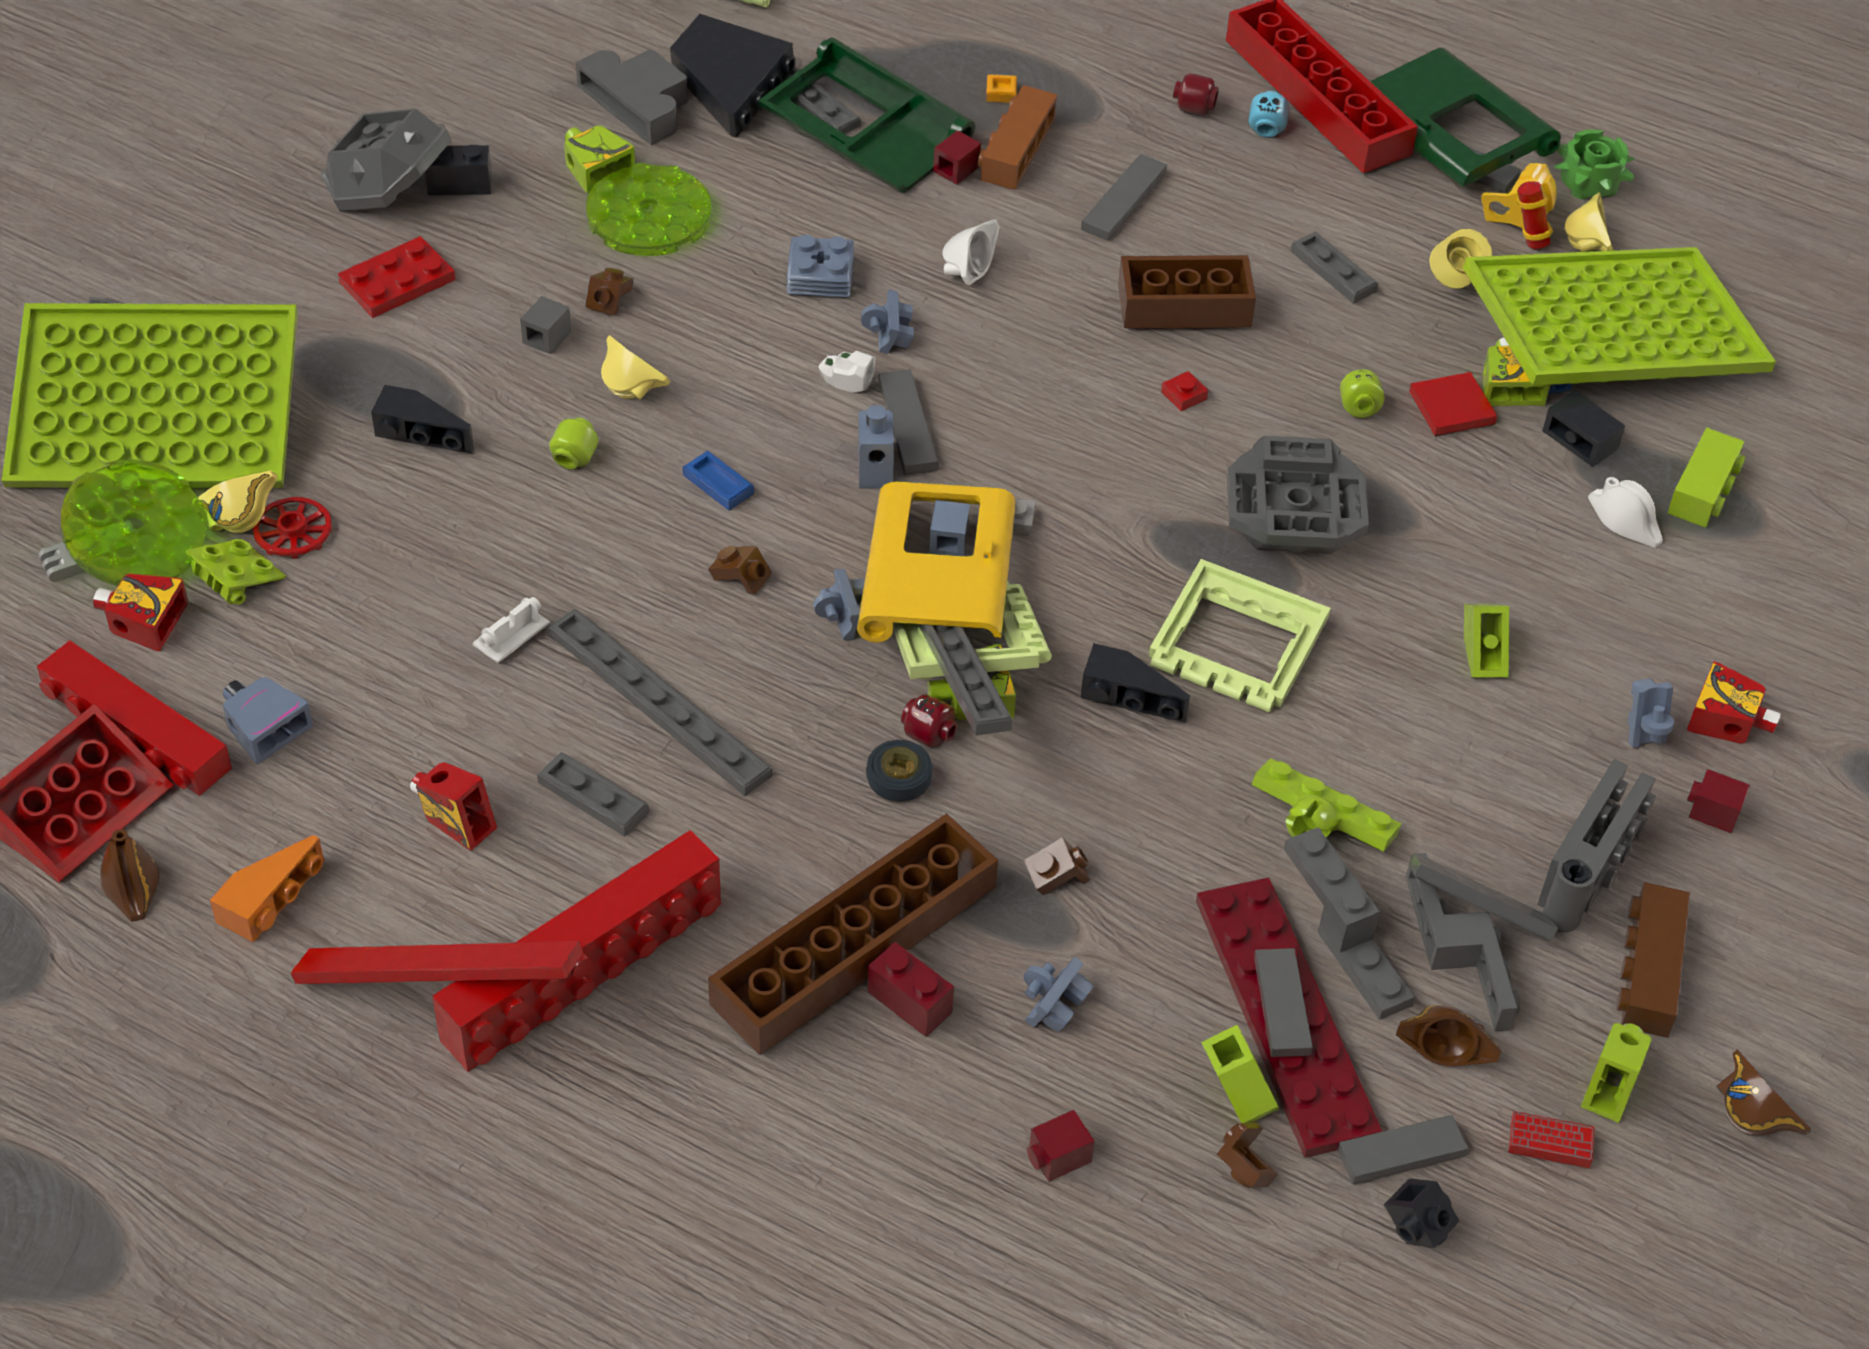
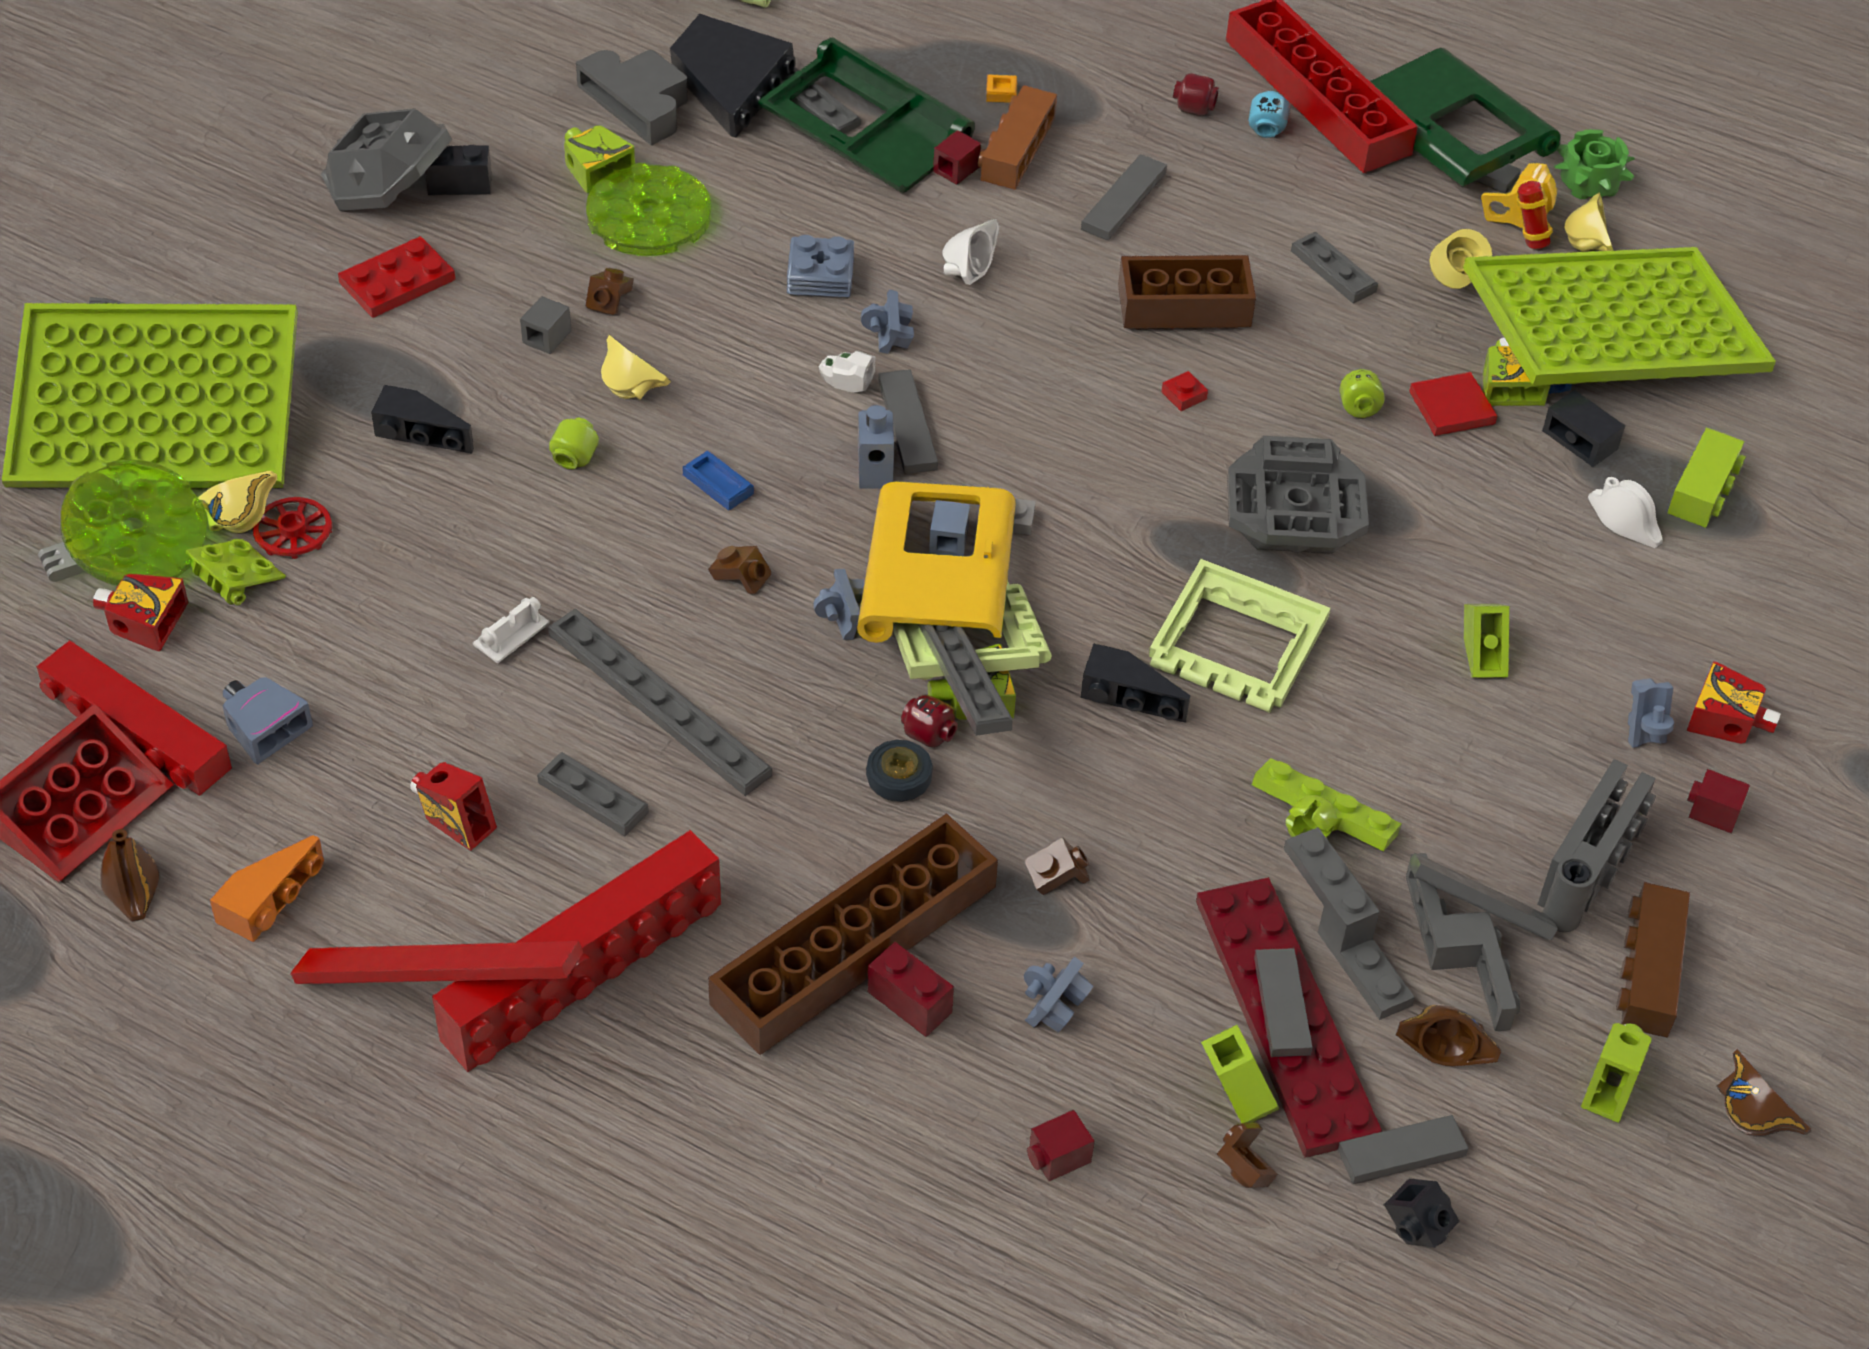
red tile [1508,1111,1595,1168] -> none

